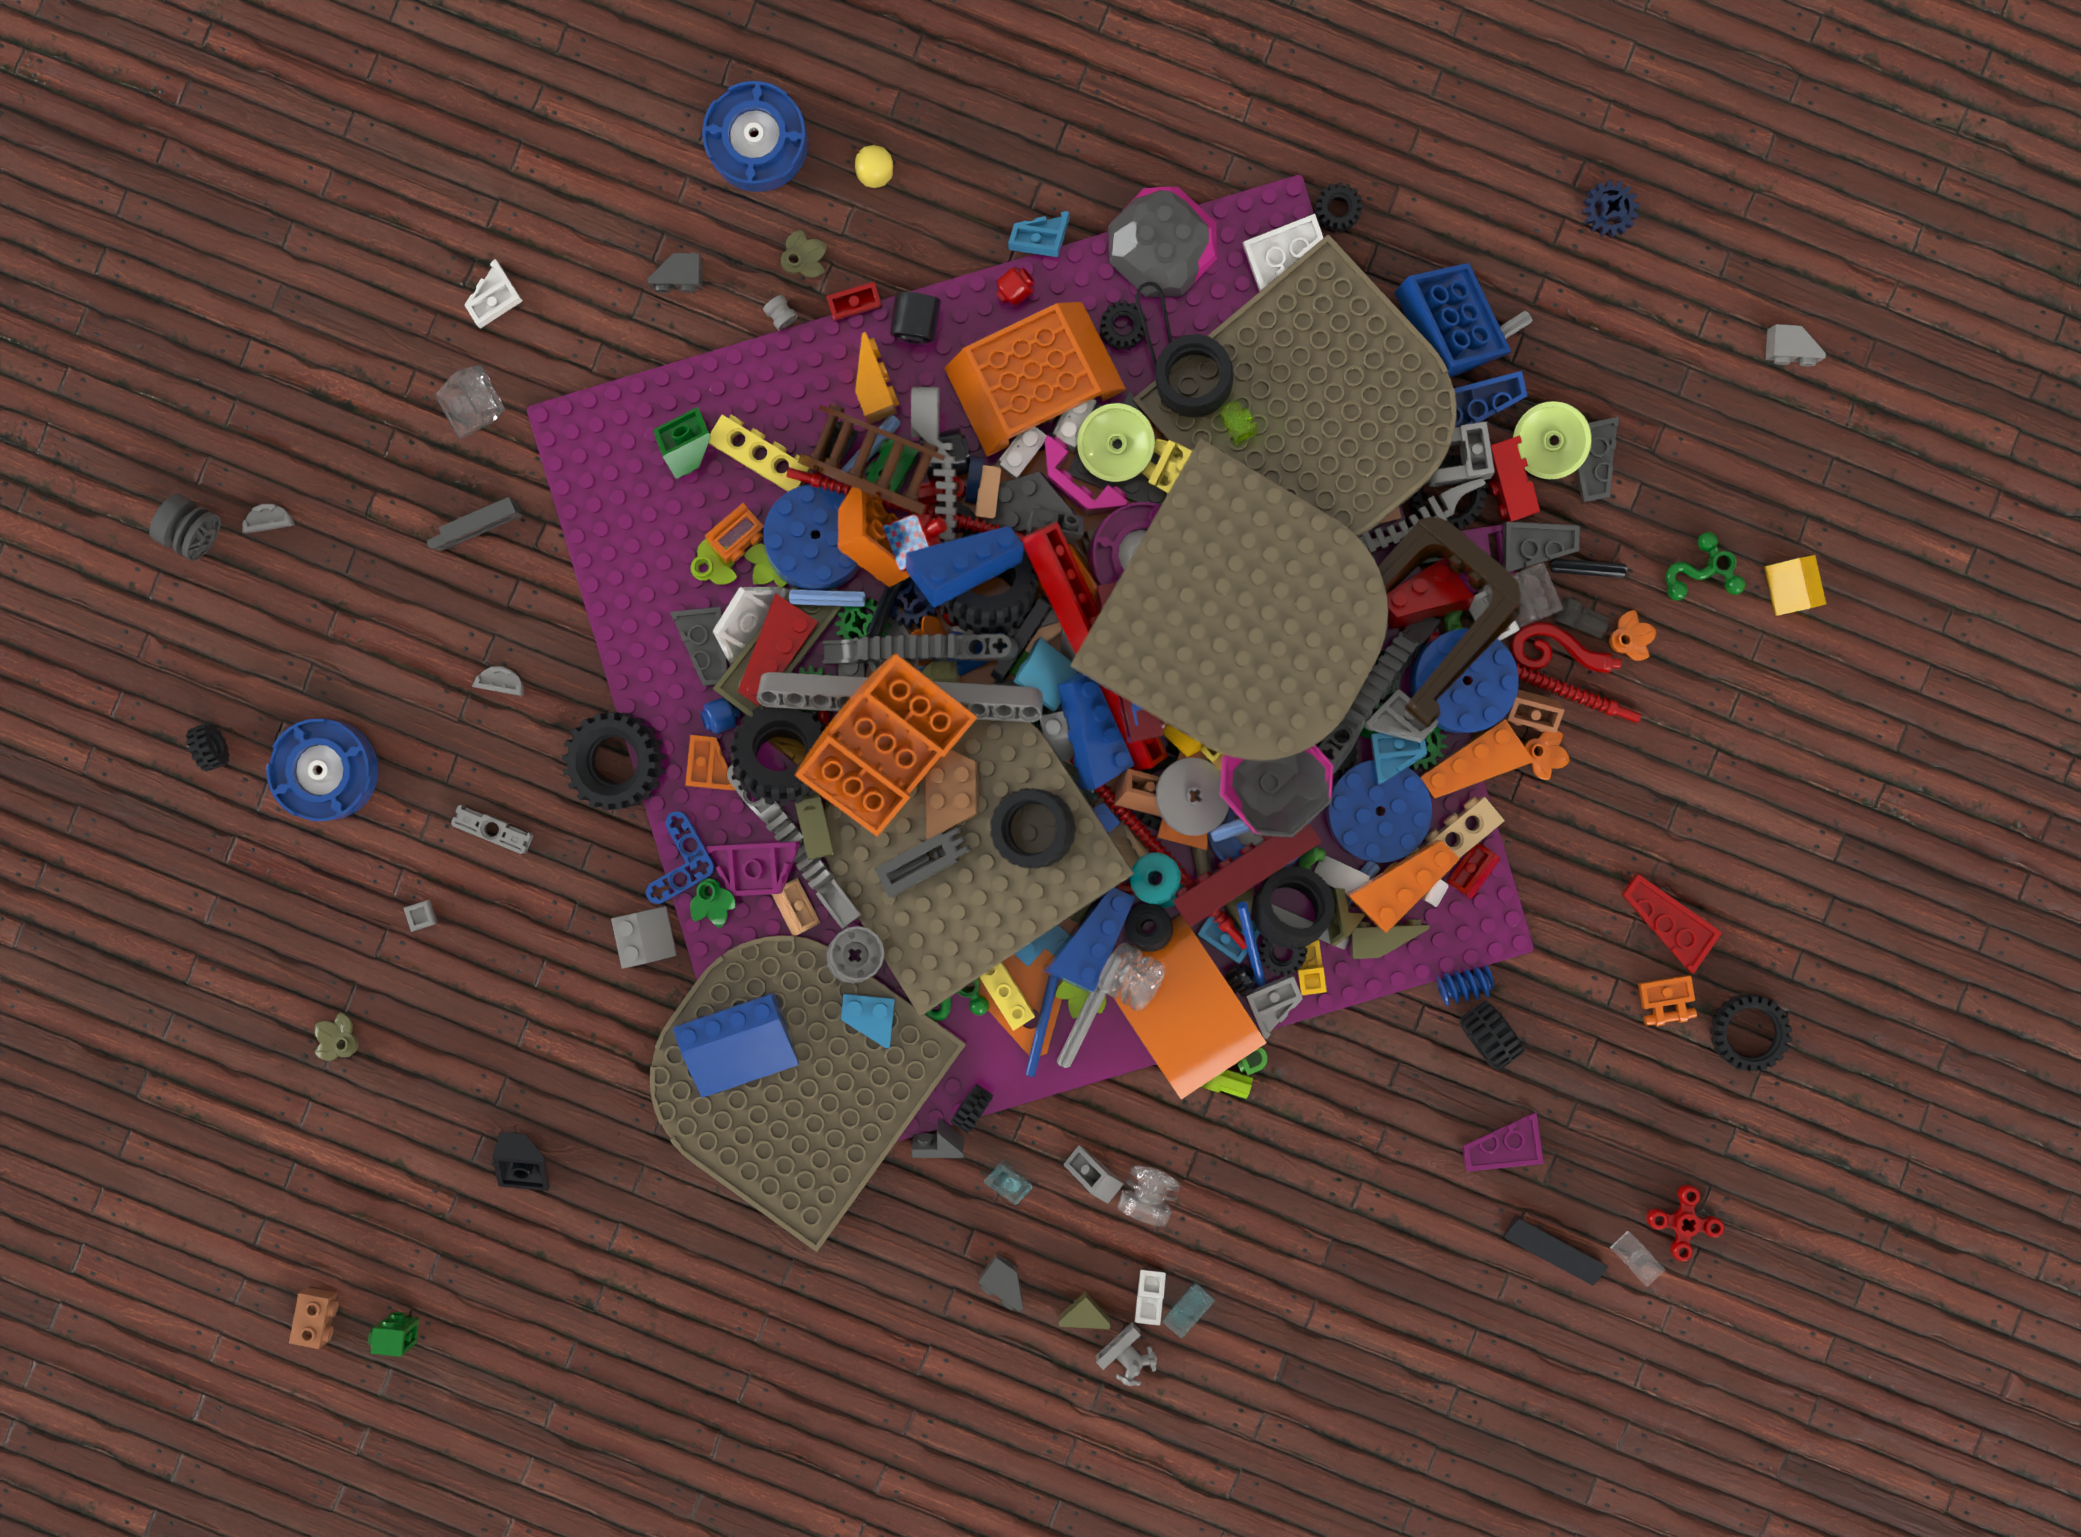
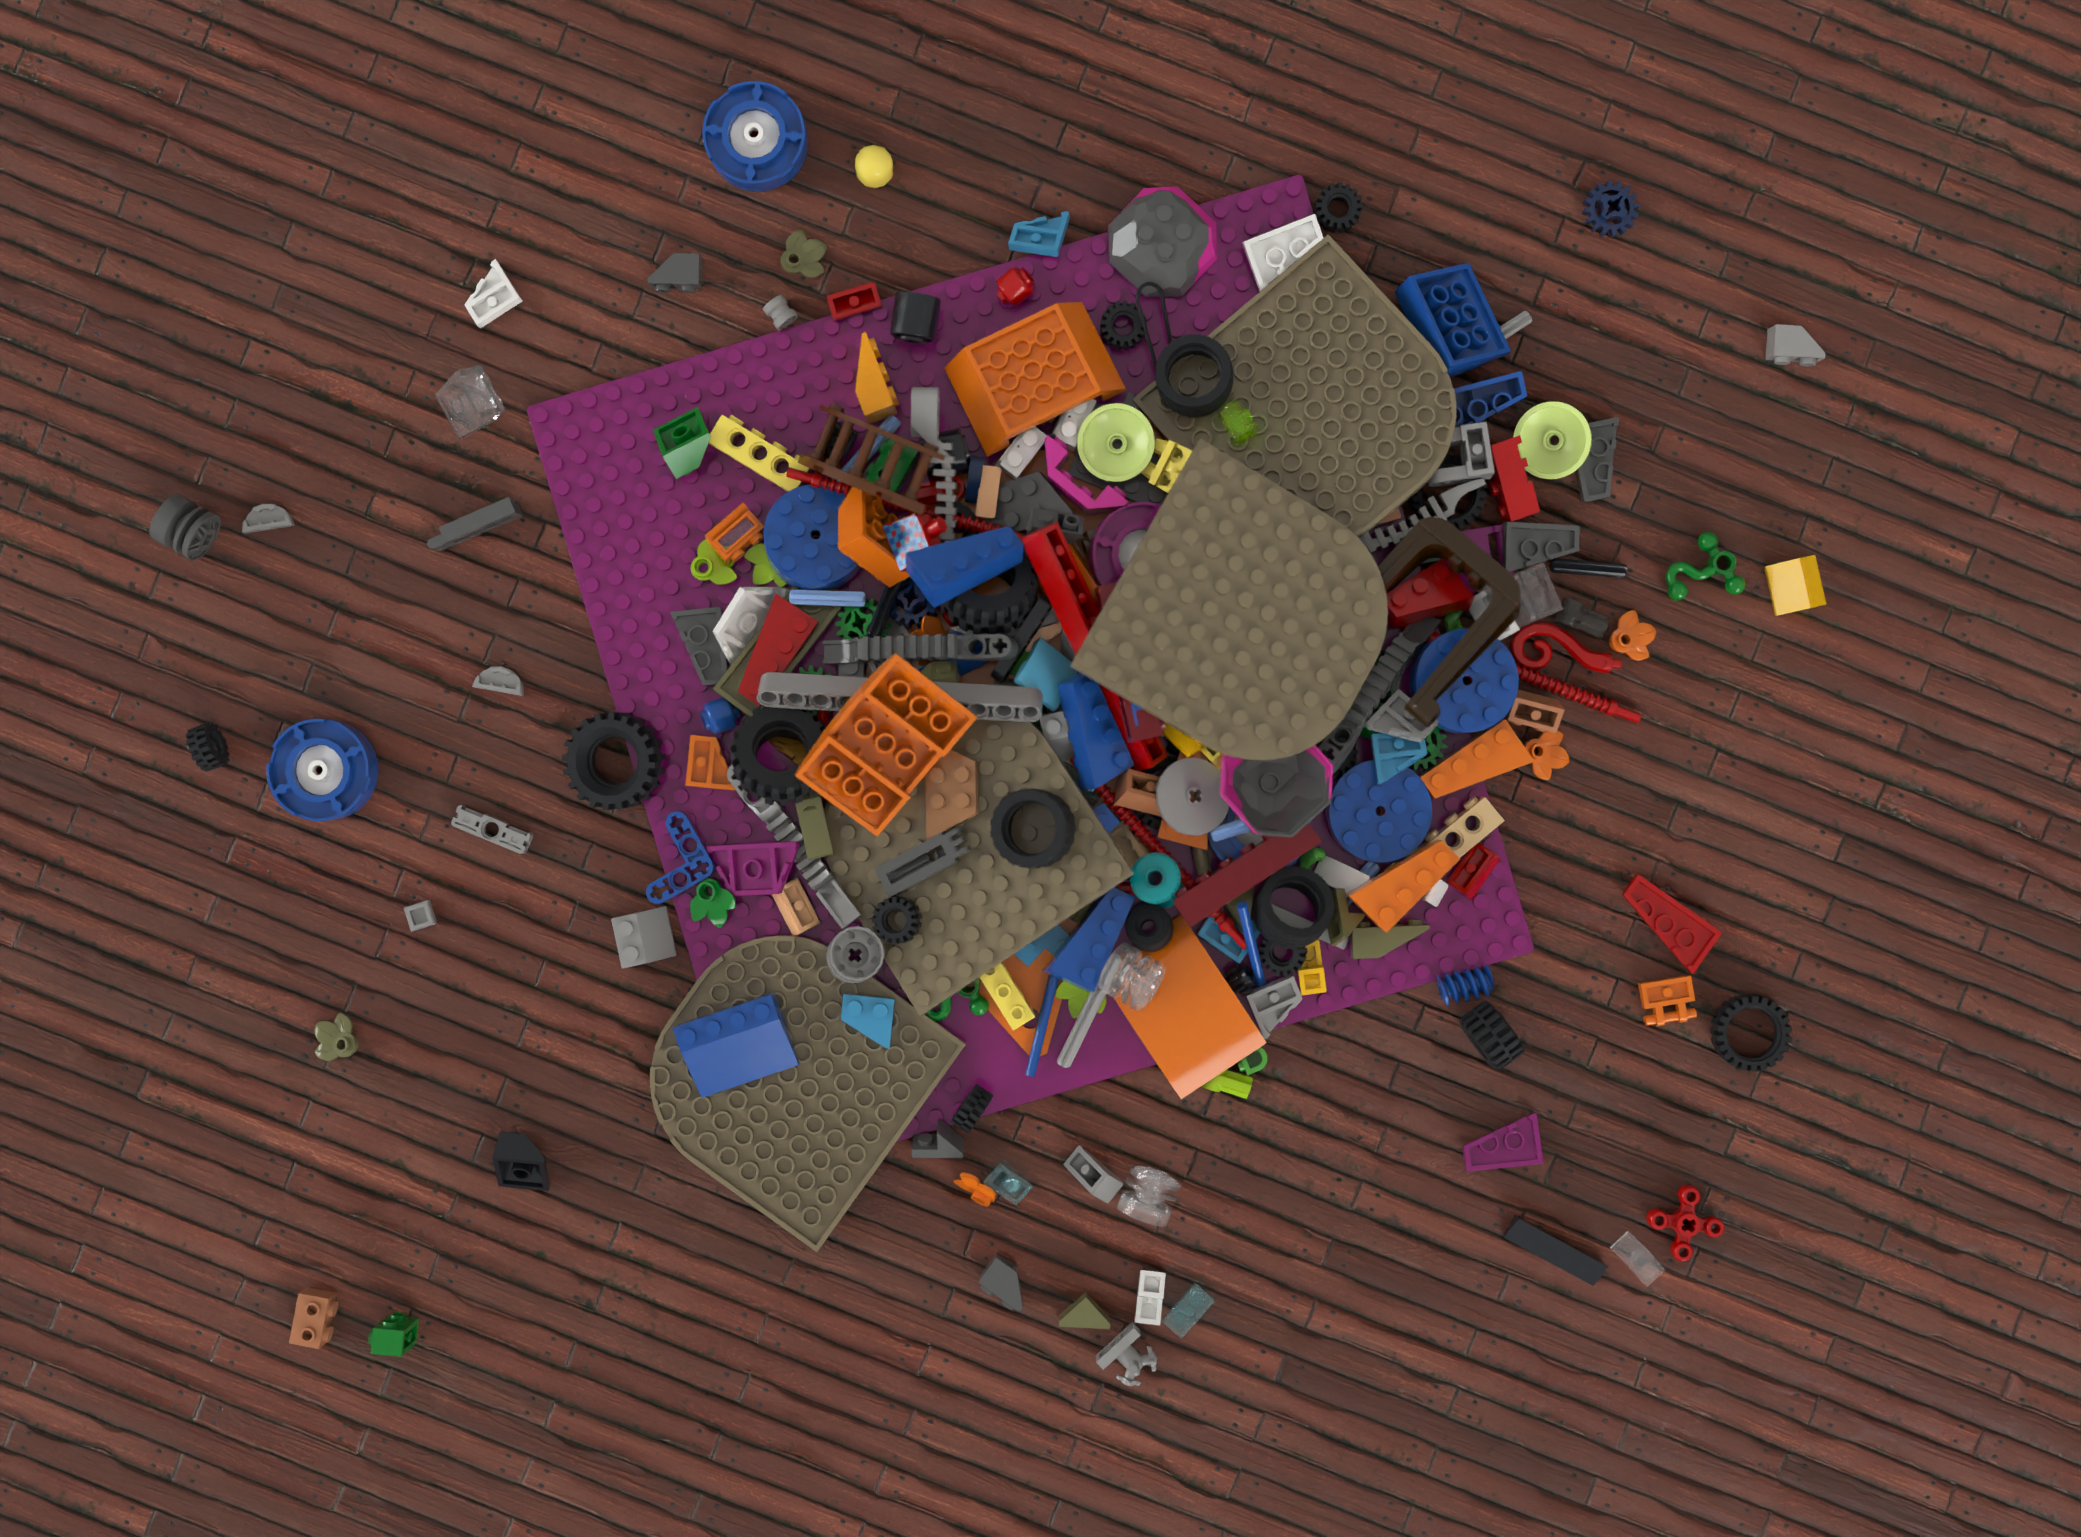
none -> black tyre [872,897,922,944]
none -> orange plate [953,1172,996,1207]

